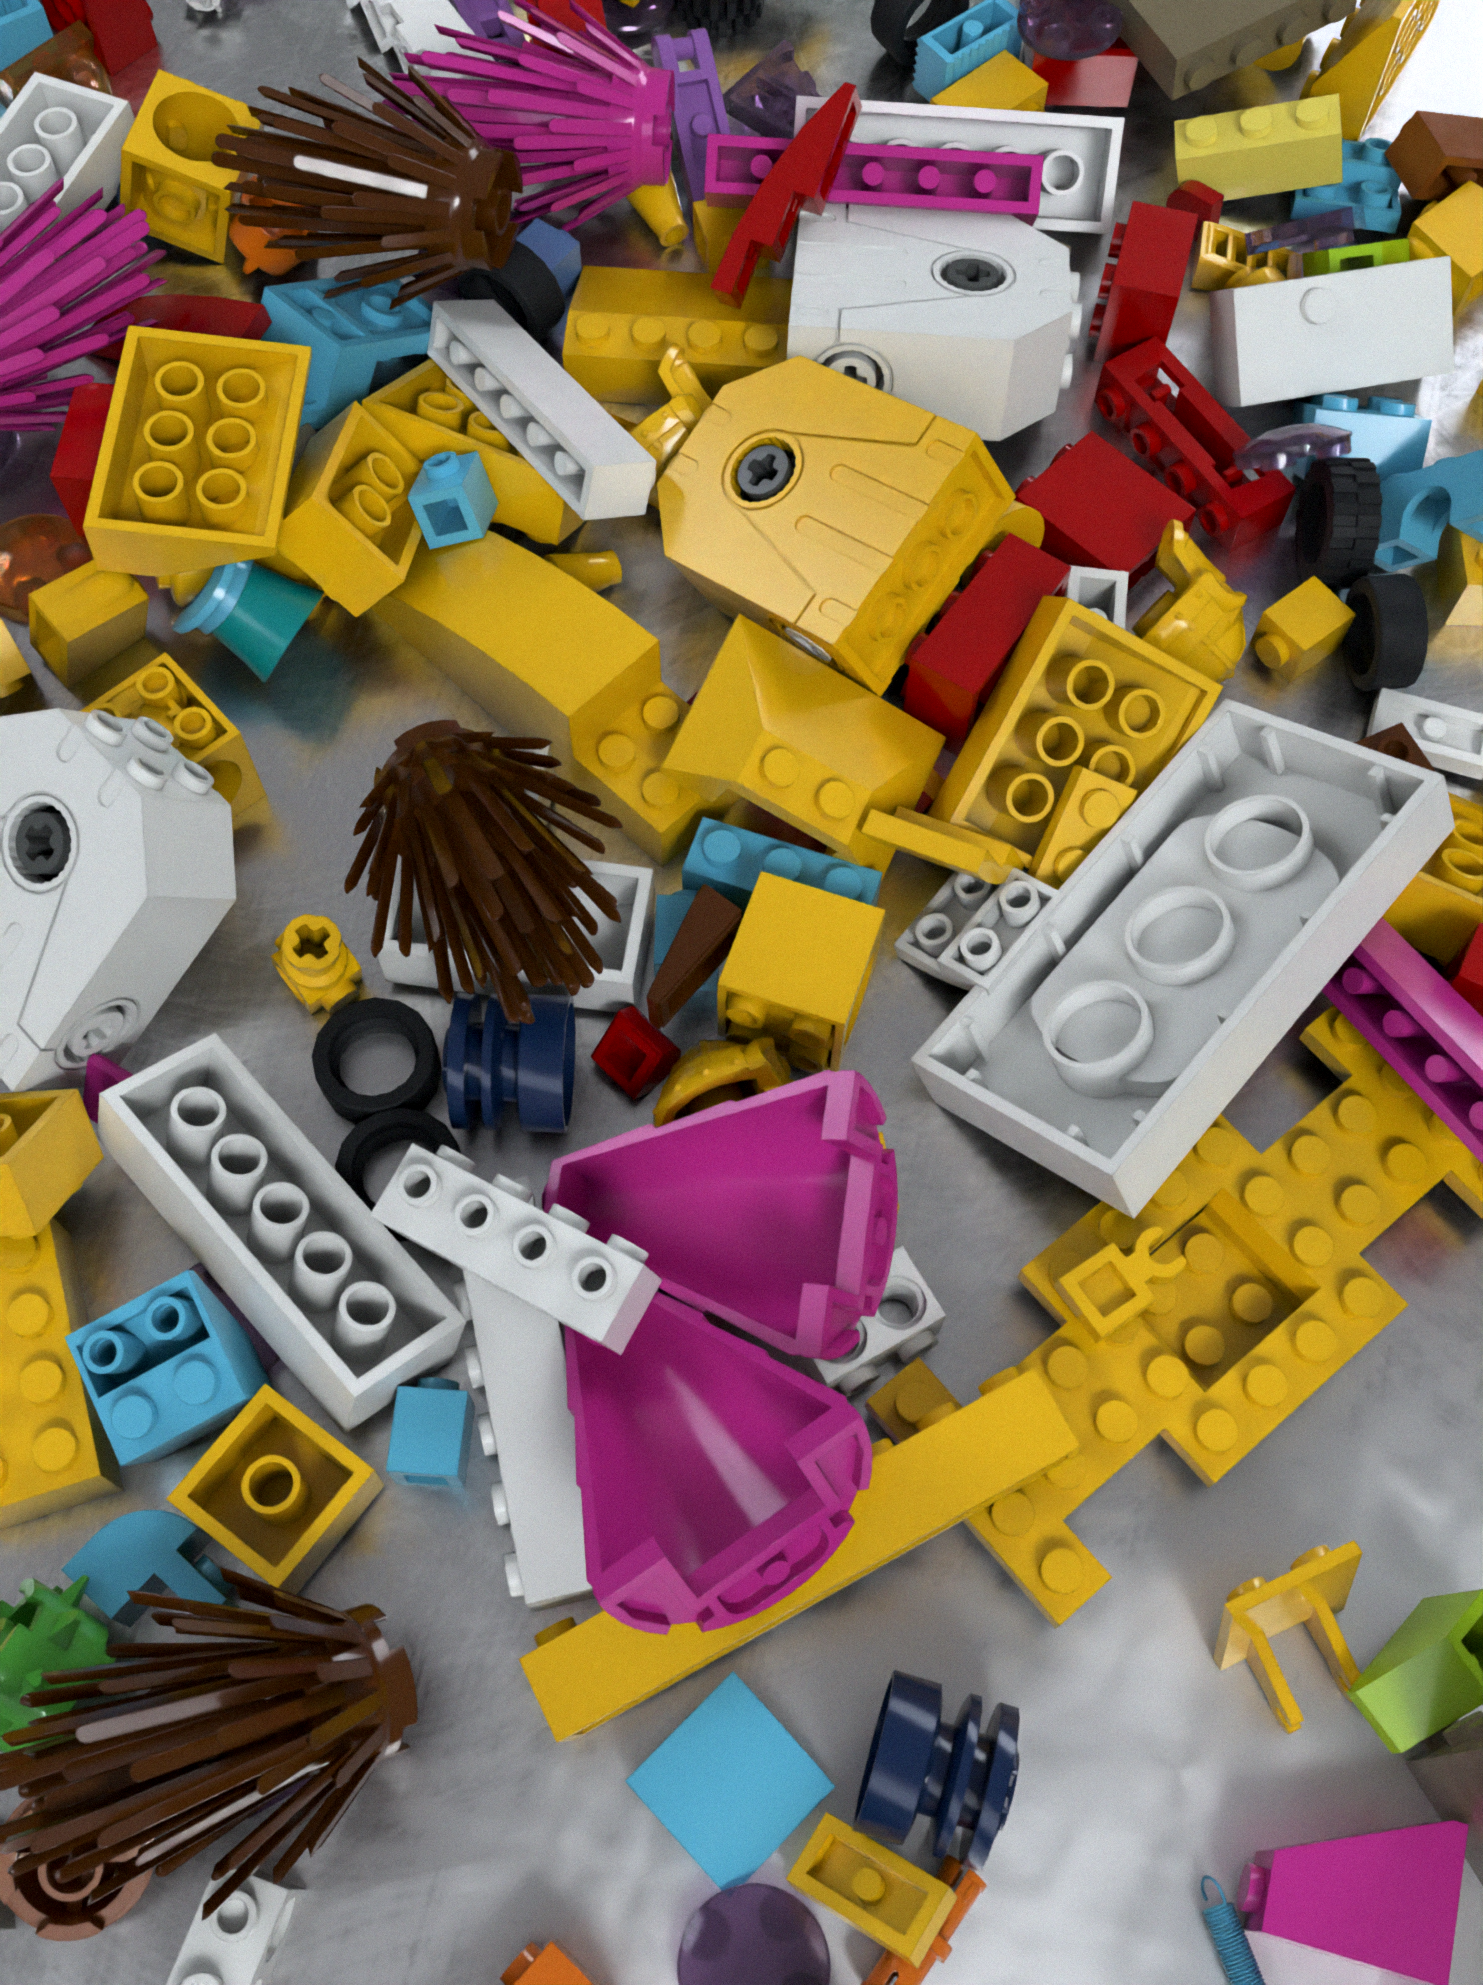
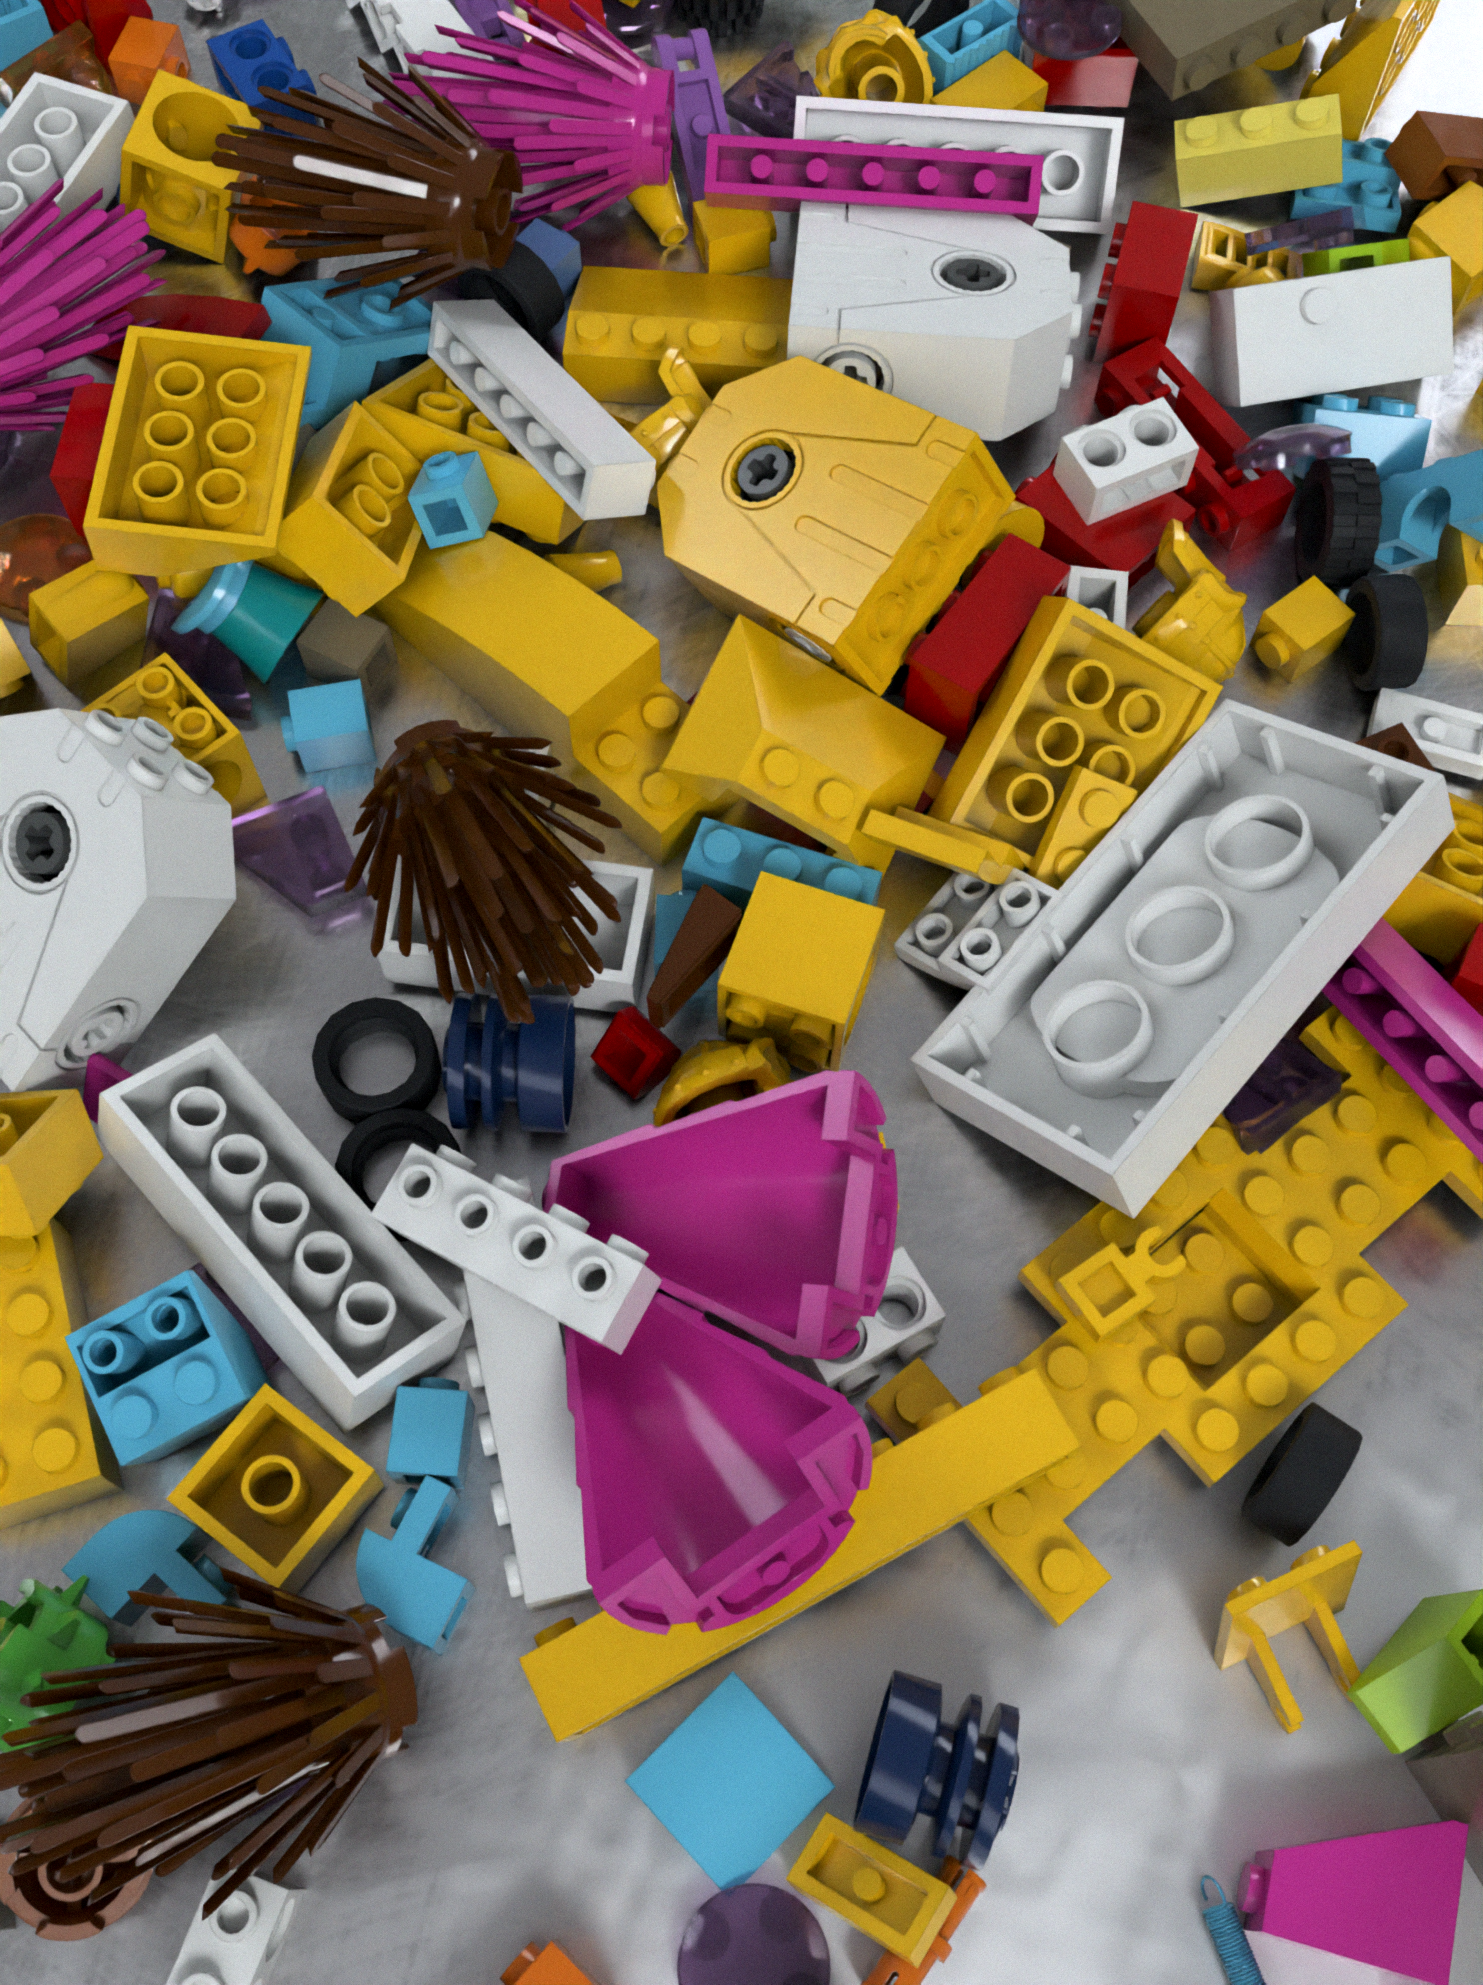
yellow connector [270,914,363,1015] -> none
red slope [710,82,862,310] -> none
red tile [1166,180,1224,242] -> none
none -> orange brick [108,16,191,105]
none -> wing [139,588,253,721]
none -> blue brick [206,19,317,136]
none -> clear purple wing [232,785,367,918]
none -> medium azure brick [281,679,377,773]
none -> dark tan brick [296,597,398,701]
none -> medium azure brick [356,1474,476,1656]
none -> yellow head [813,9,936,104]
none -> white brick [1053,397,1199,526]
none -> clear purple wing [1223,1036,1342,1156]
none -> black tyre [1241,1402,1363,1547]

